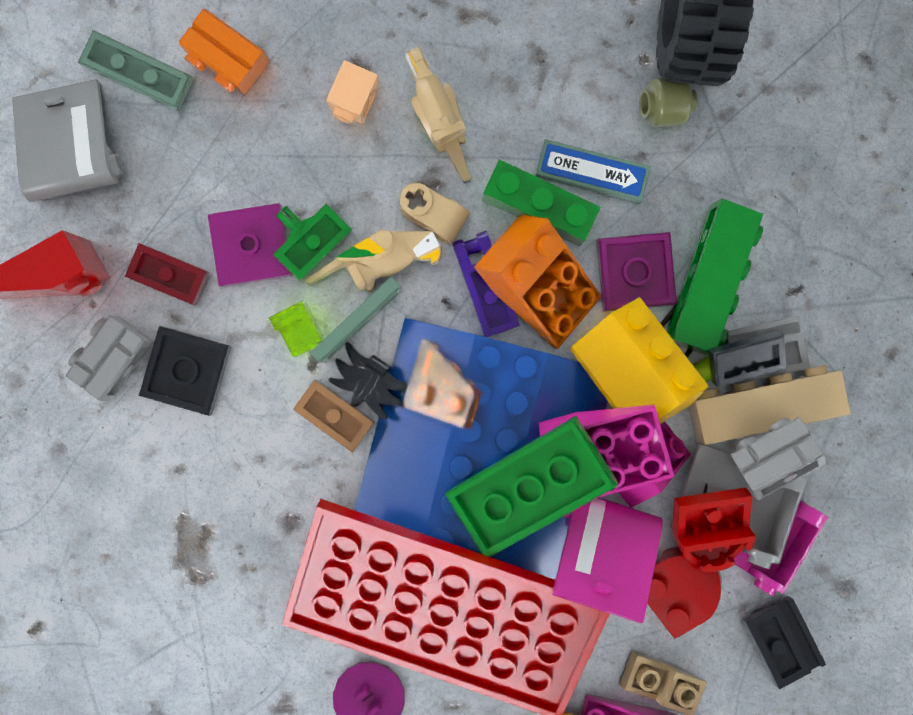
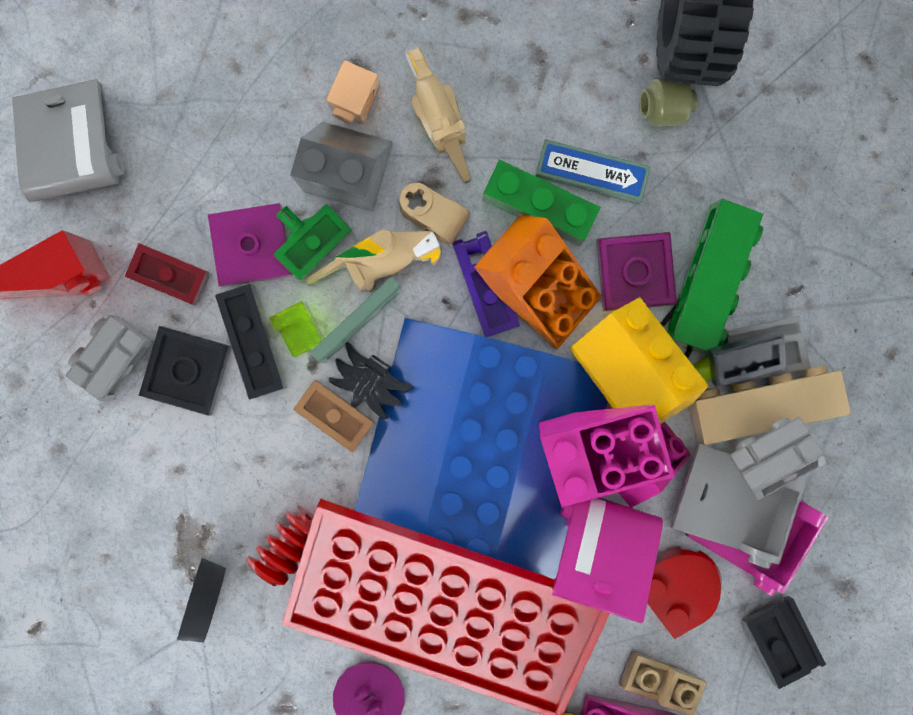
sand green tile [78,30,194,111] -> none
orange brick [179,9,270,95] -> none
clear orange wing [402,338,482,429] -> none
green tile [445,416,618,557] -> none
red slope [672,487,756,572] -> none
none -> black tyre [177,558,226,643]
none -> black plate [215,284,286,400]
none -> red piece [246,505,314,586]
none -> dark grey slope [290,122,393,212]

